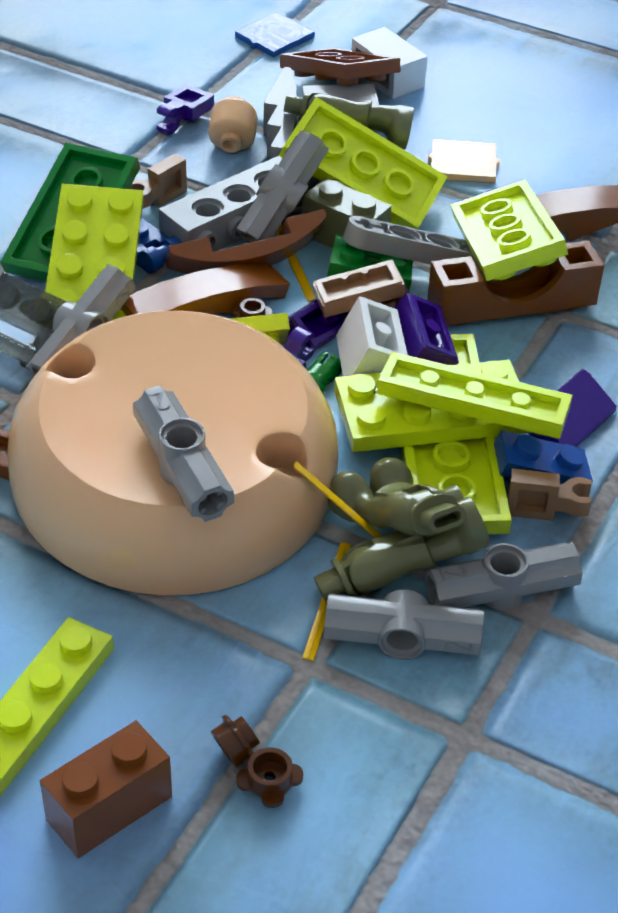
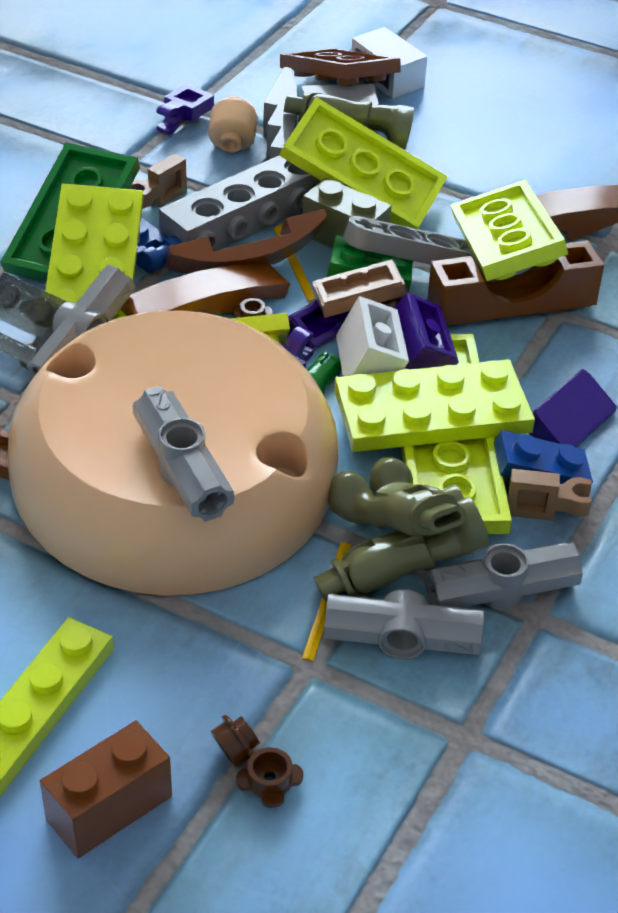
piece [235,12,315,57] -> none
light grey piece [235,130,329,243] -> none
yellow piece [293,461,382,538] -> none
neon yellow plate [377,352,573,439] -> none
piece [427,139,500,183] -> none

